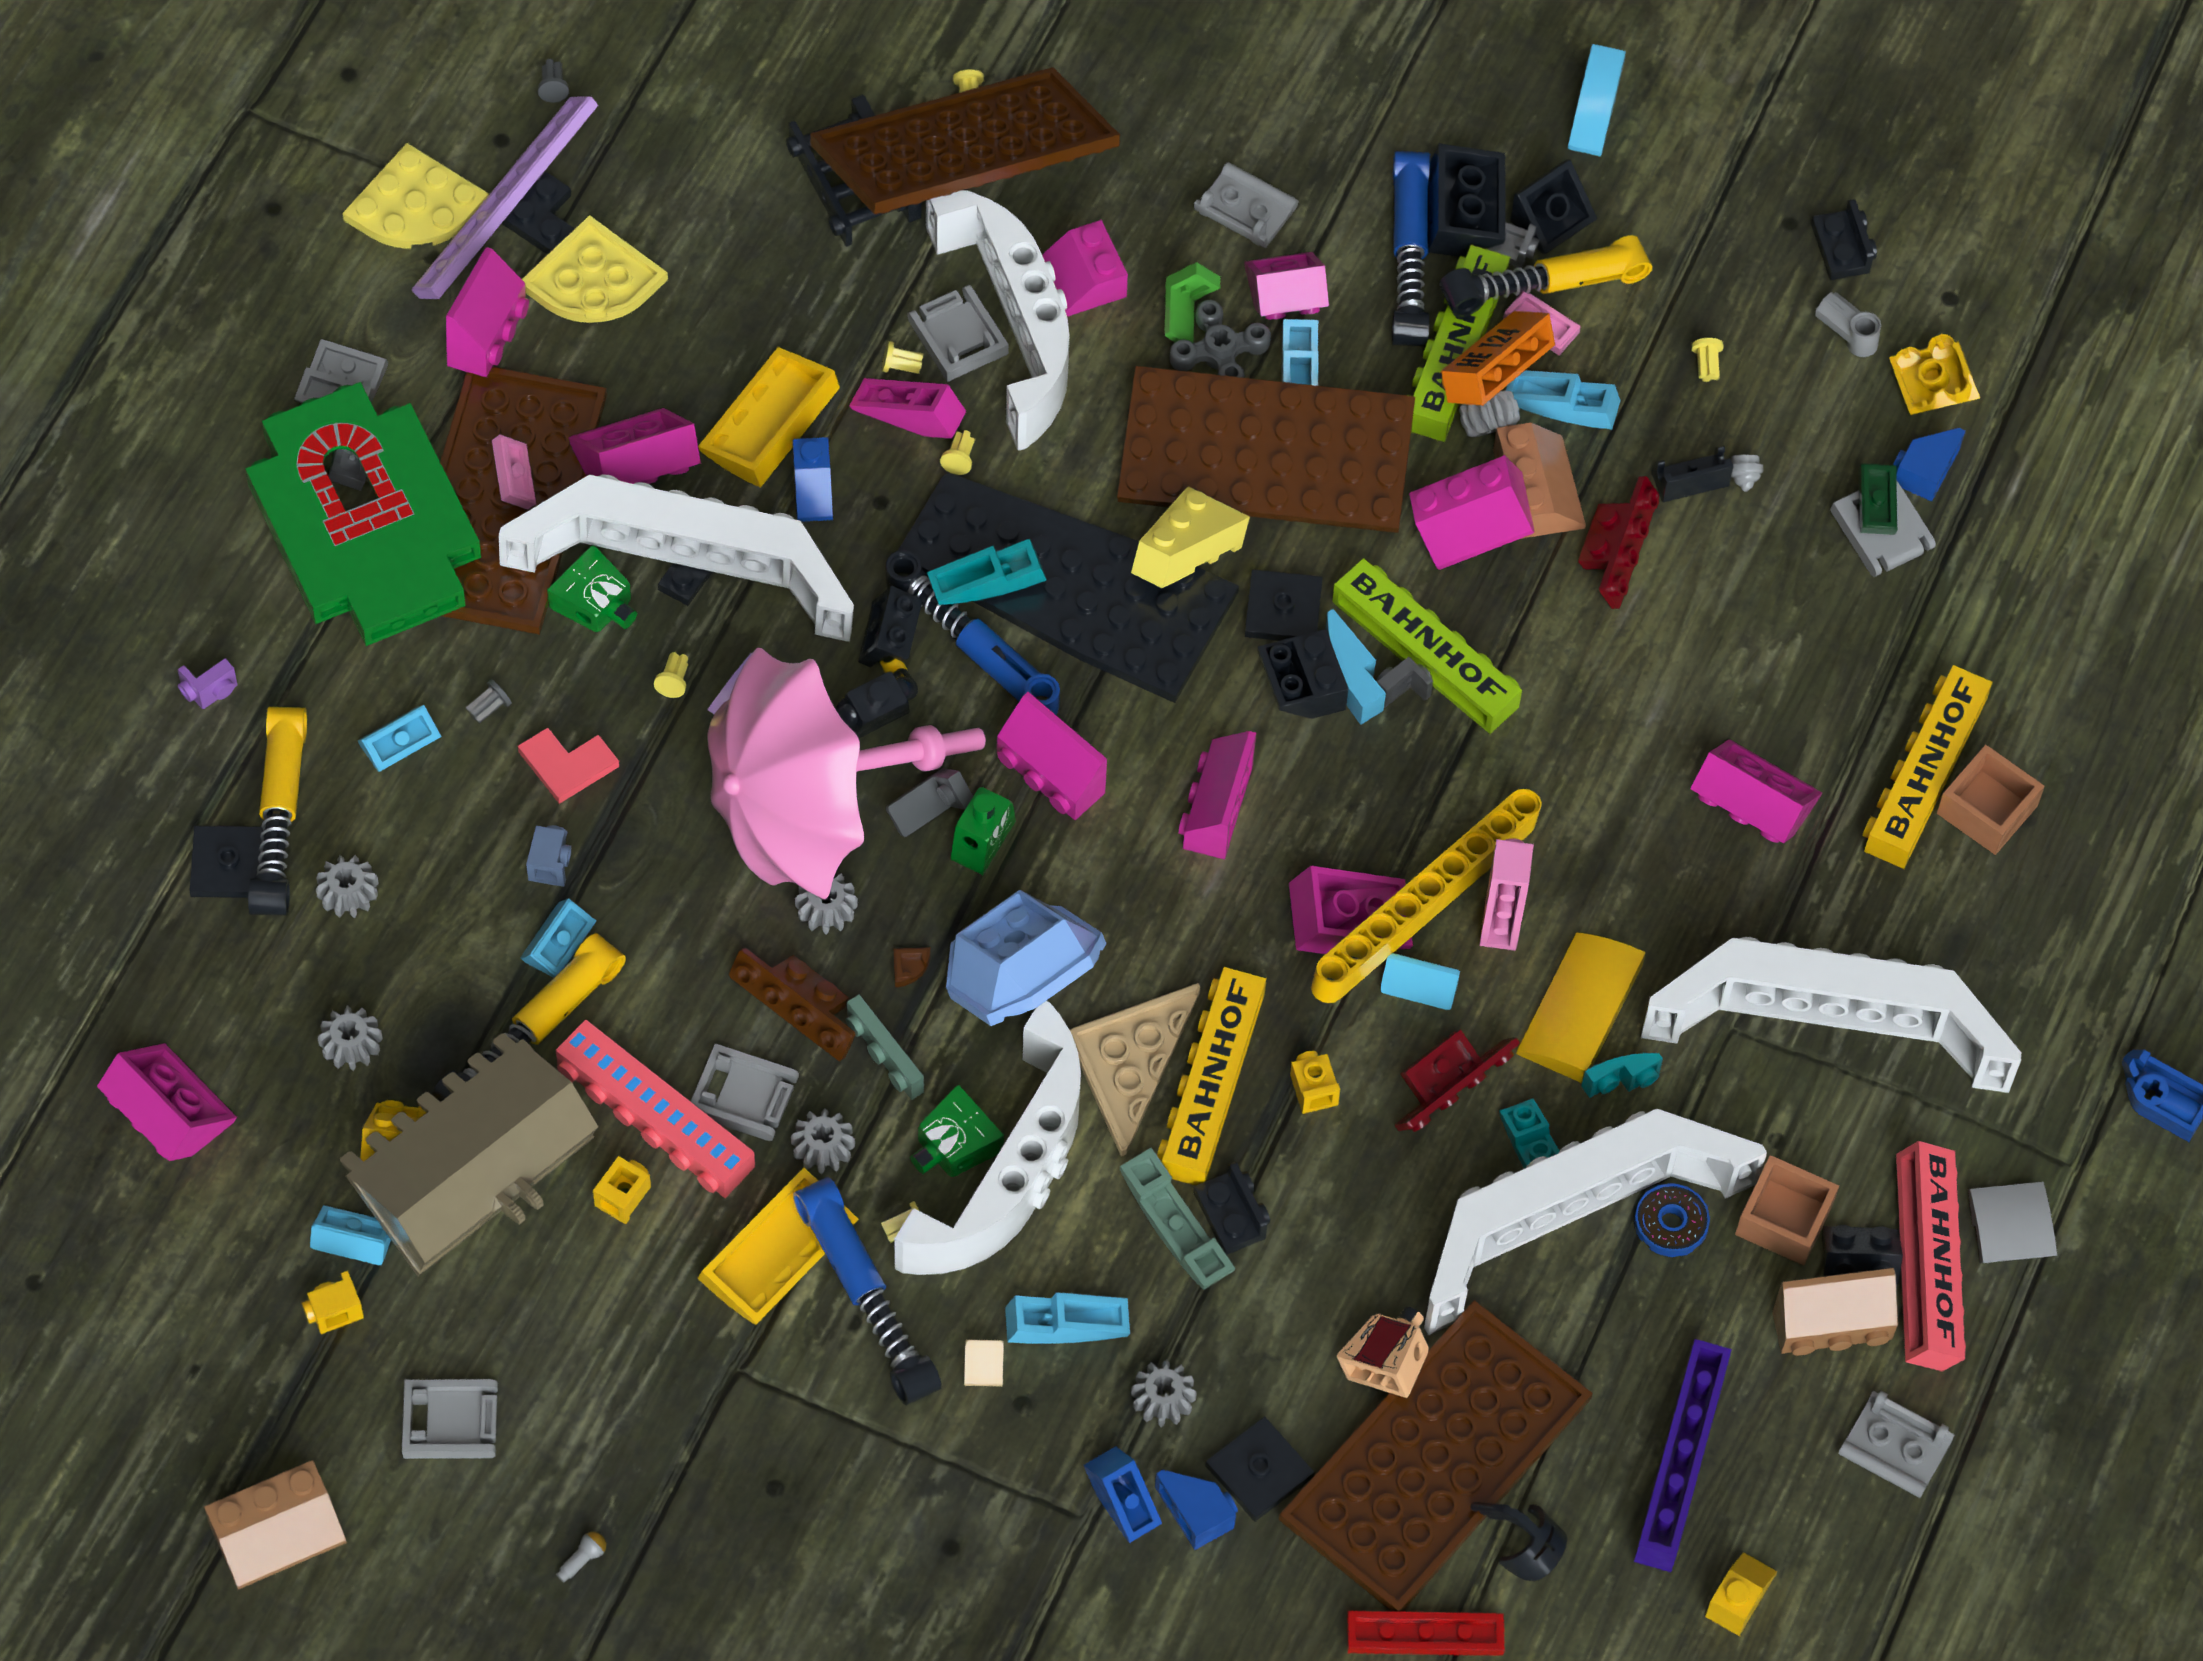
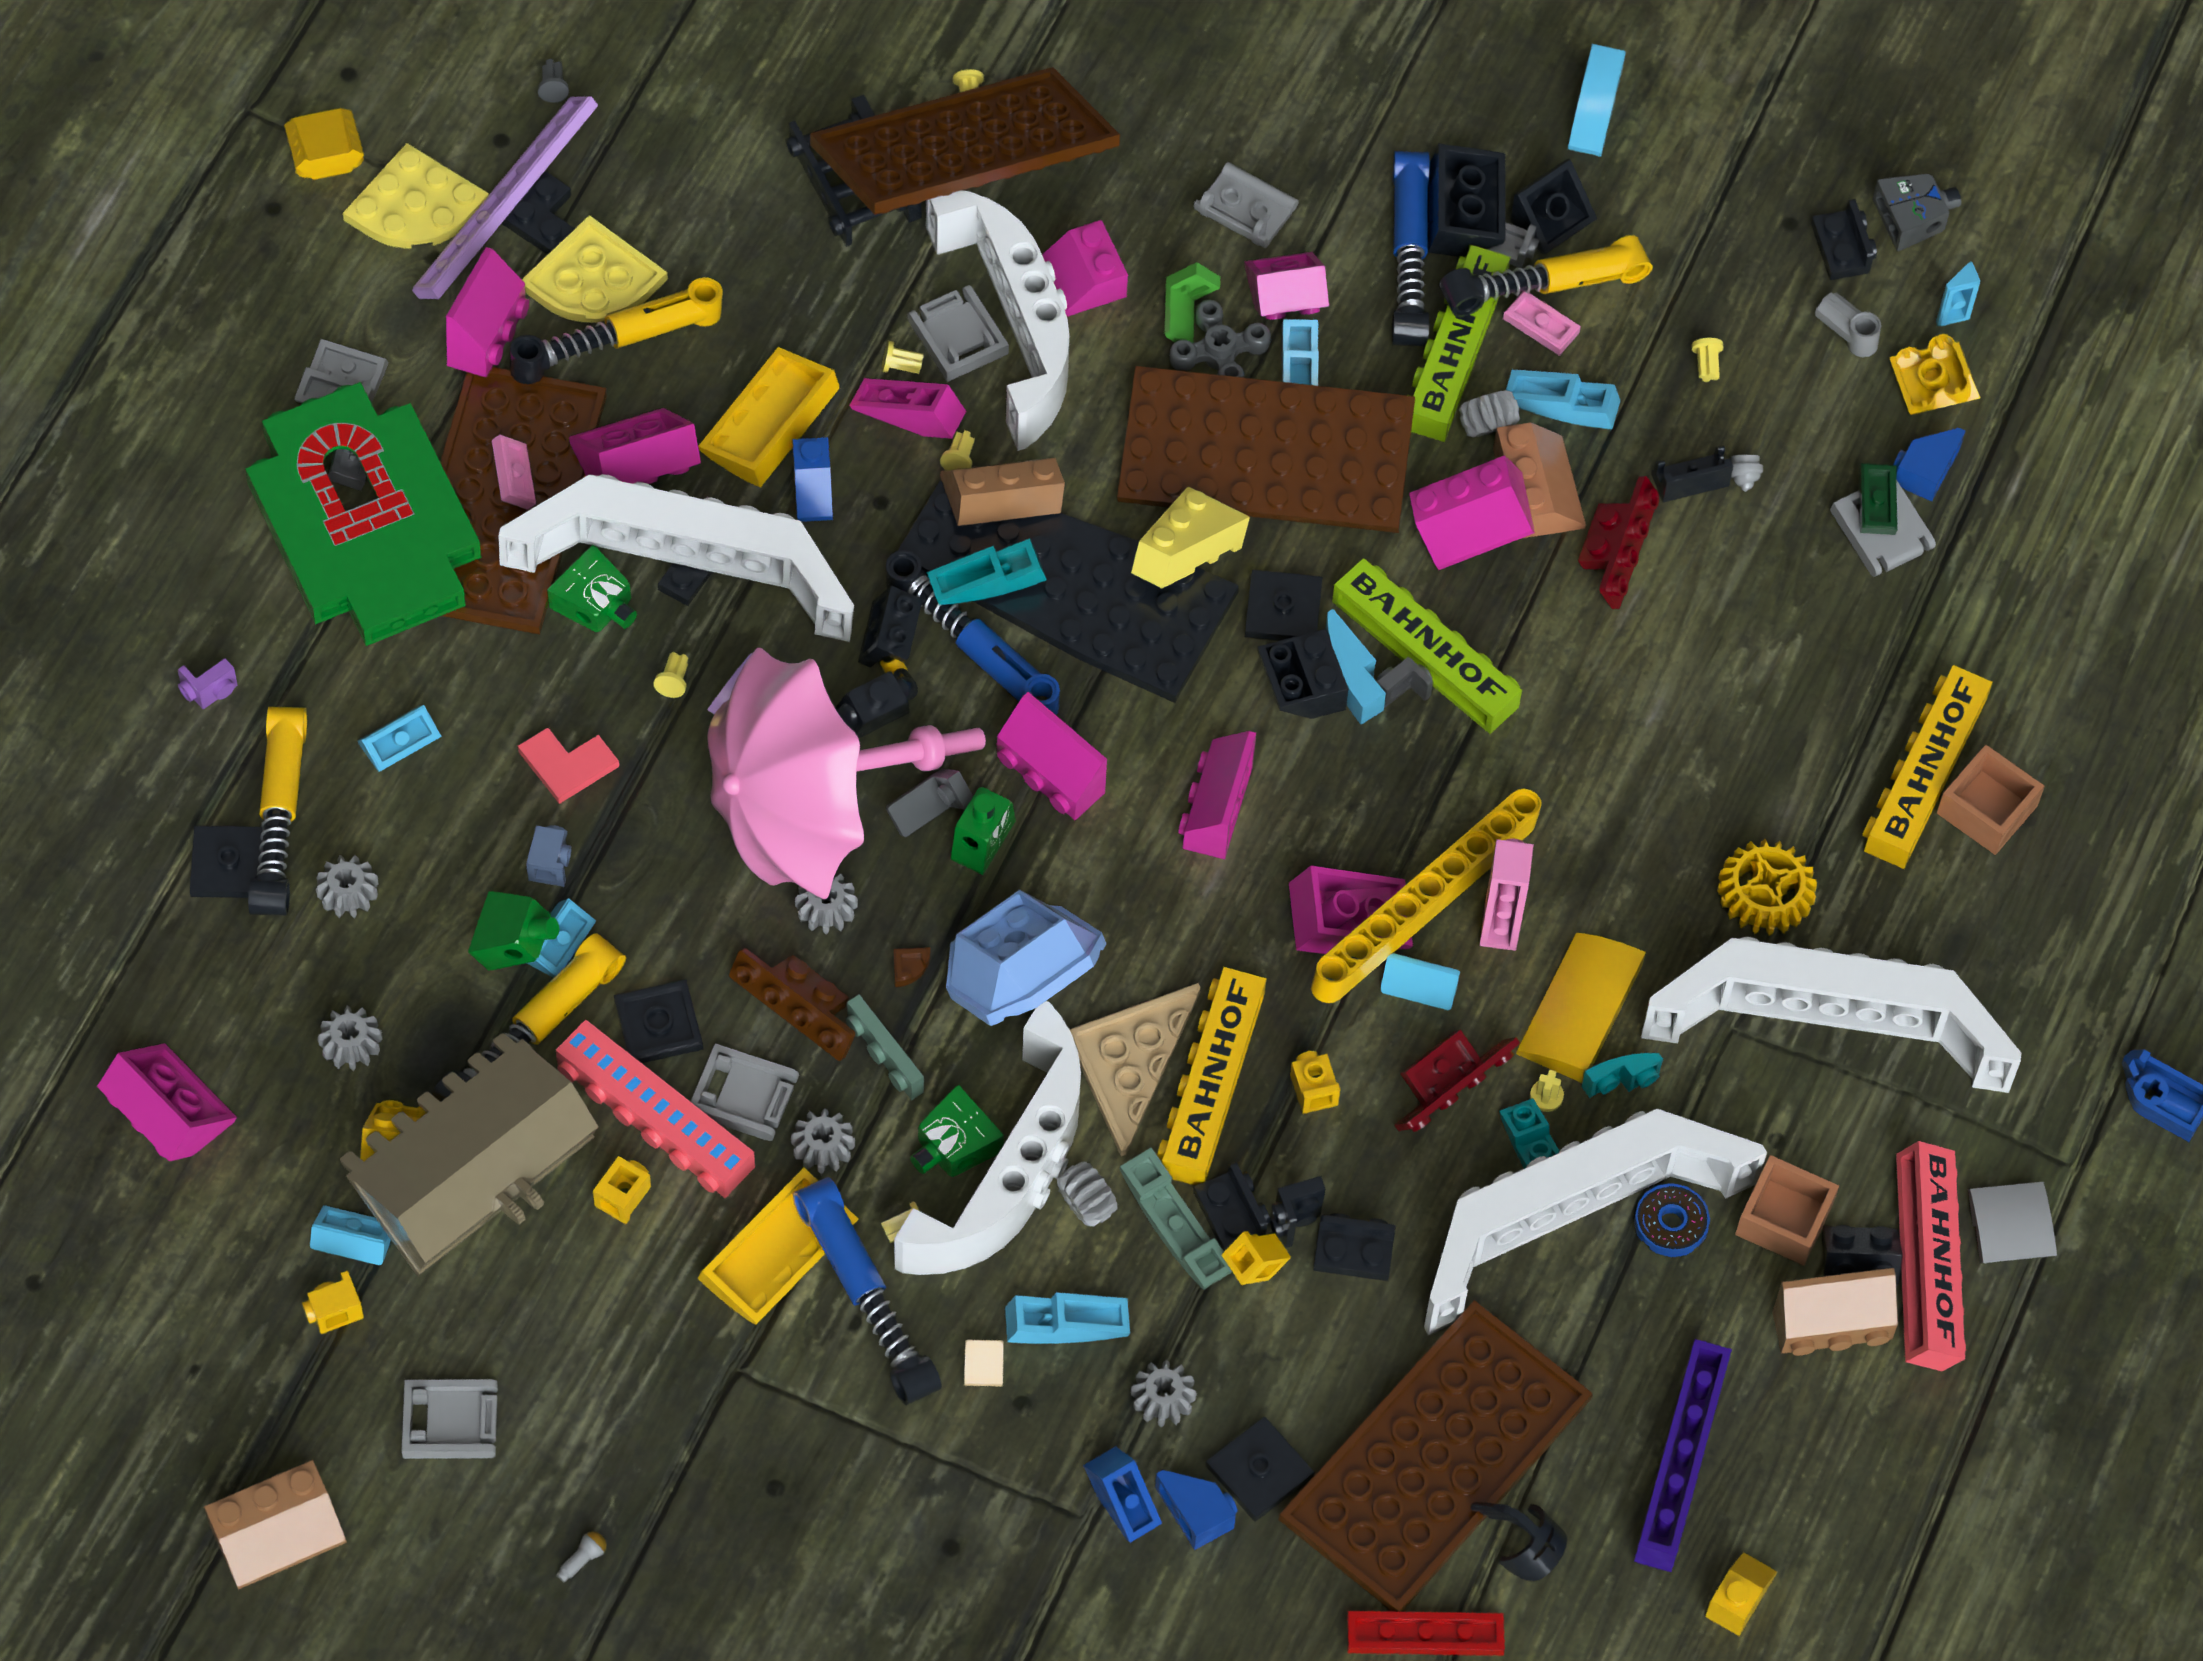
dark grey piece [465,679,512,724] -> none
light nougat torso [1337,1307,1429,1398] -> none
orange brick [1441,311,1556,405] -> none
dark pink slope [1690,739,1822,843] -> none
light grey piece [1838,1391,1955,1498] -> none
none -> yellow slope [284,108,364,180]
none -> green torso [468,891,559,971]
none -> piece [510,277,723,384]
none -> black plate [614,979,703,1063]
none -> medium nougat slope [940,458,1065,526]
none -> light grey gear [1057,1162,1117,1227]
none -> yellow brick [1222,1231,1291,1285]
none -> black bracket [1270,1176,1326,1248]
none -> black bracket [1313,1213,1396,1281]
none -> light yellow piece [1530,1070,1564,1112]
none -> yellow gear [1717,839,1817,936]
none -> dark grey torso [1873,174,1961,251]
none -> medium azure slope [1936,262,1980,327]

